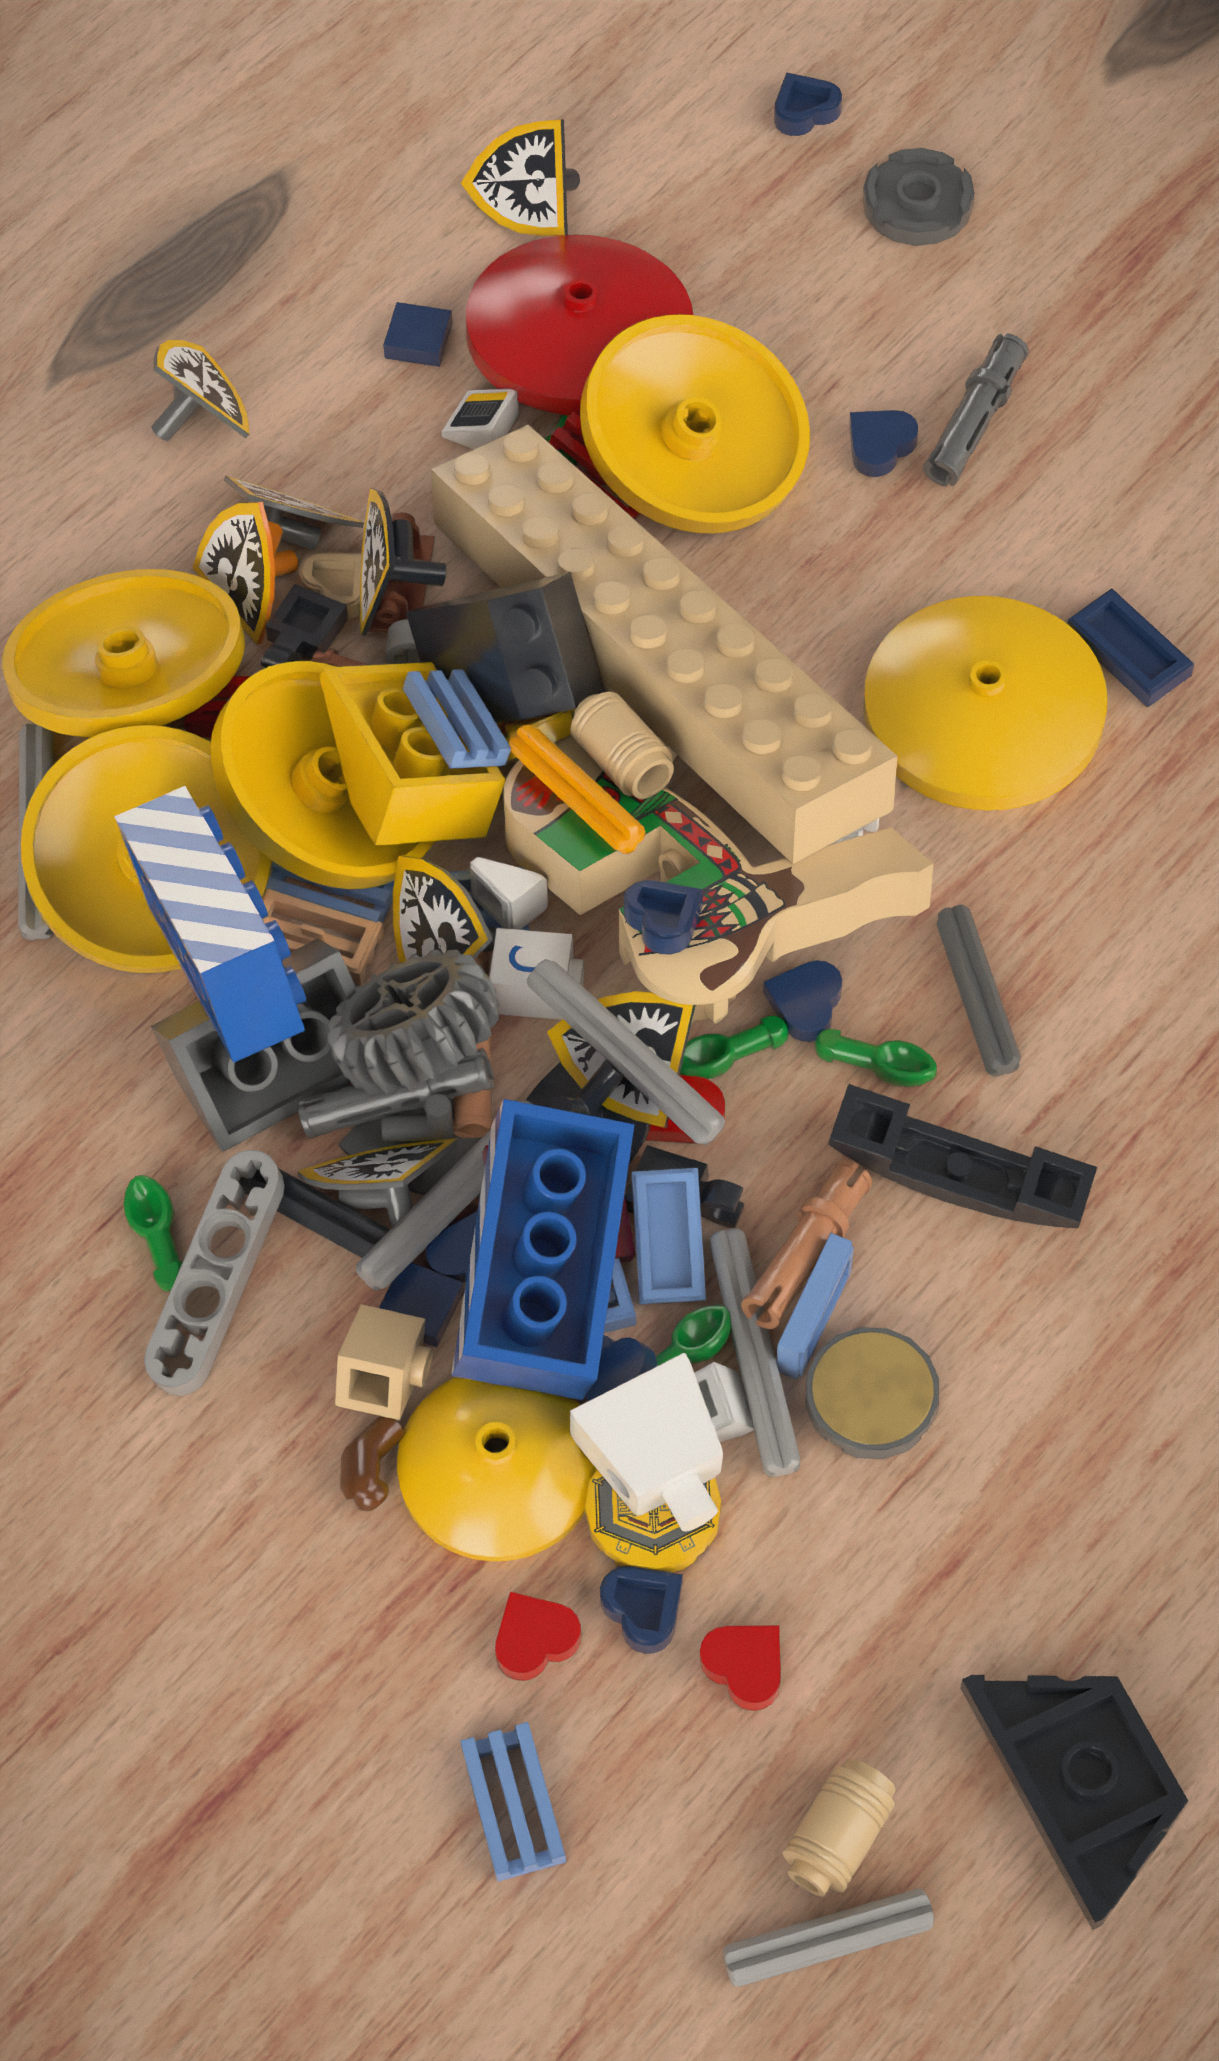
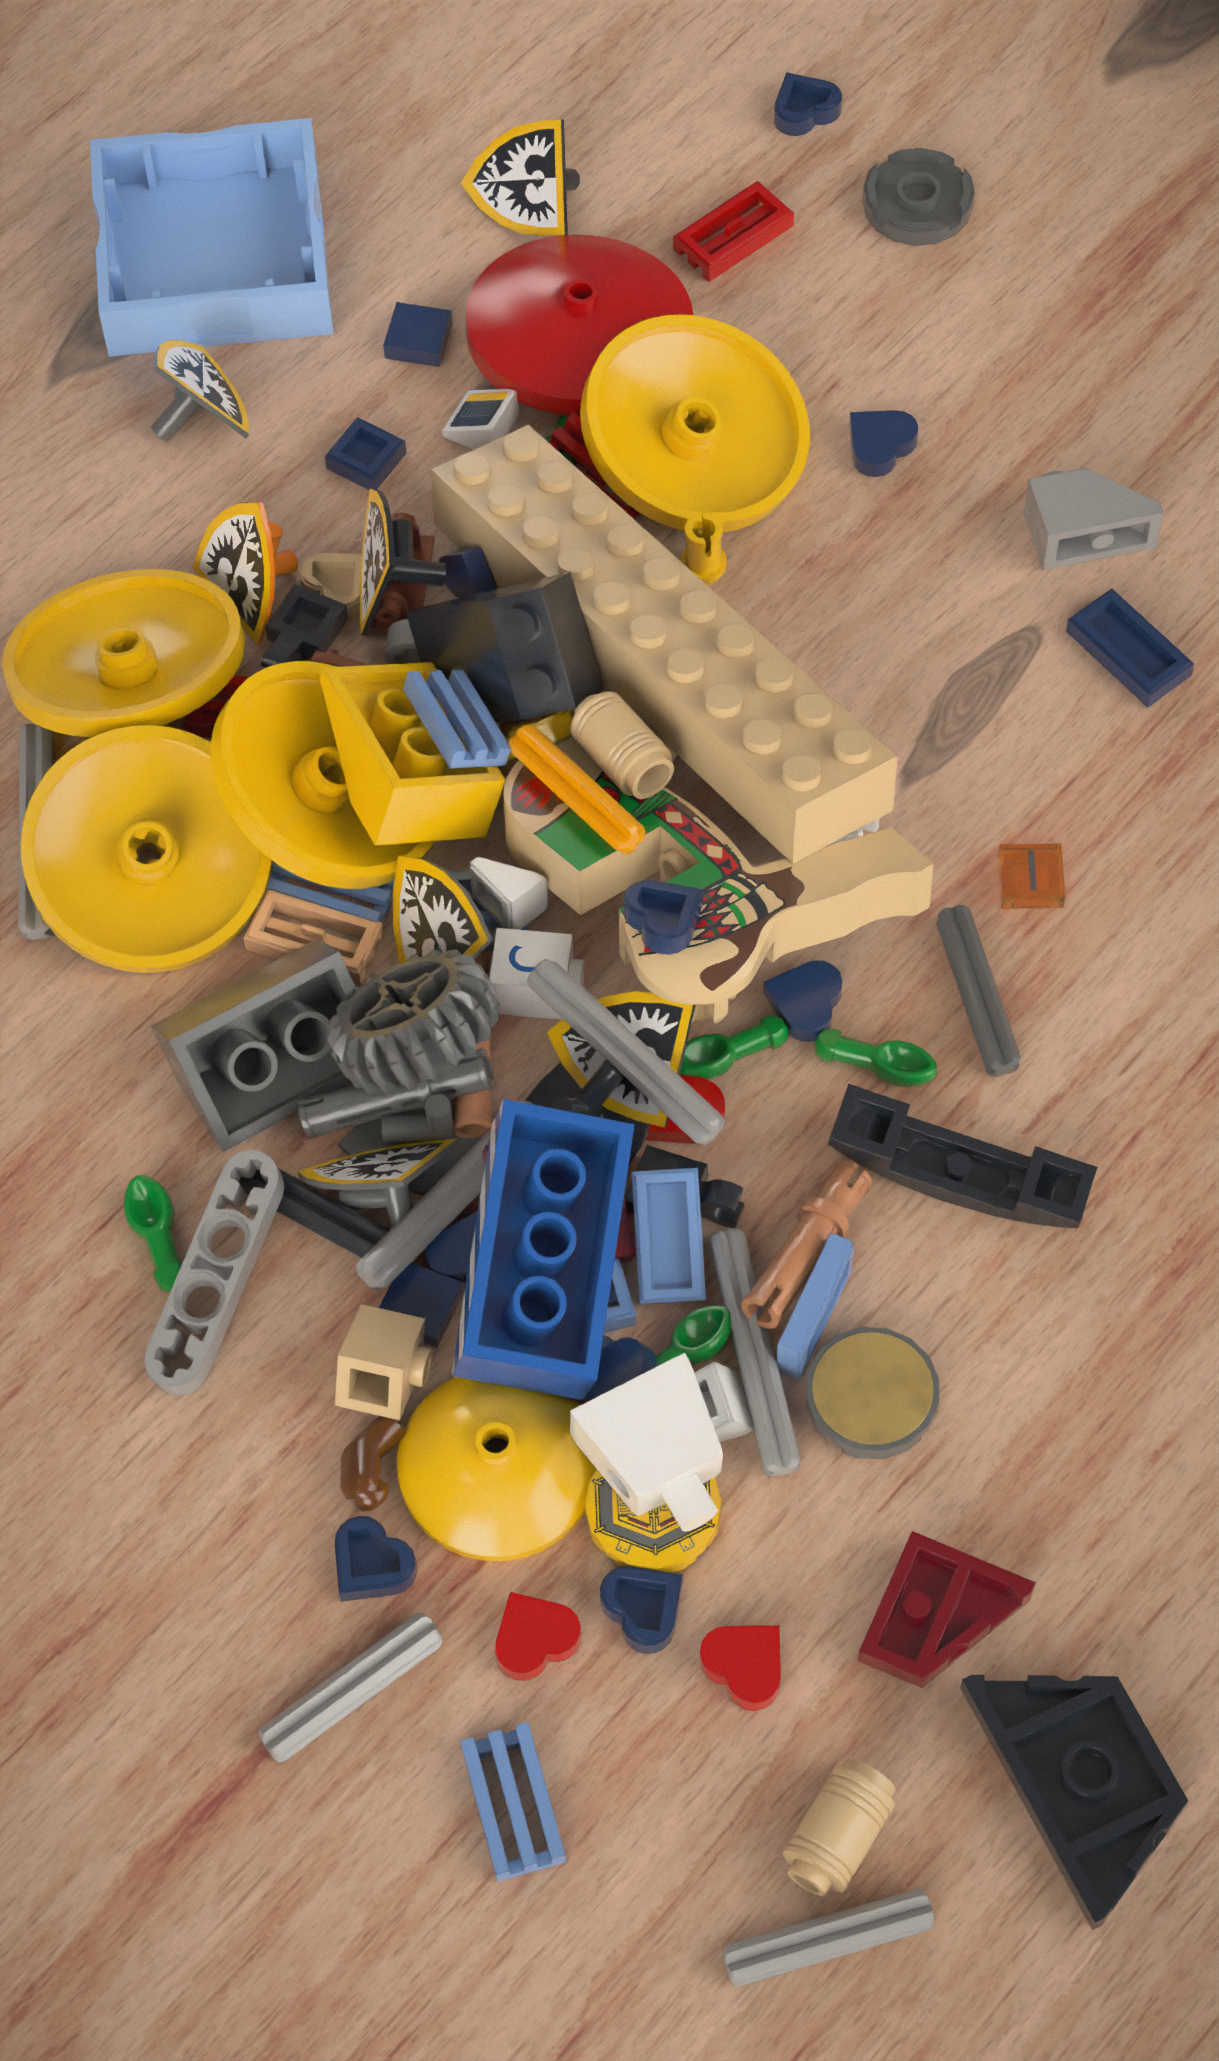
blue brick [114,786,306,1063] -> none
dark grey shield [224,475,364,550] -> none
yellow dish [863,596,1107,811] -> none
dark grey pin [923,333,1029,487] -> none
none -> light blue tile [90,118,334,357]
none -> light grey axle [258,1613,442,1762]
none -> dark blue tile [325,417,406,490]
none -> dark blue tile [335,1516,417,1602]
none -> dark blue tile [439,546,498,598]
none -> red tile [673,181,794,282]
none -> yellow pin [680,513,727,585]
none -> dark red wing [858,1531,1036,1688]
none -> clear orange tile [998,843,1066,909]
none -> light grey slope [1024,468,1163,570]

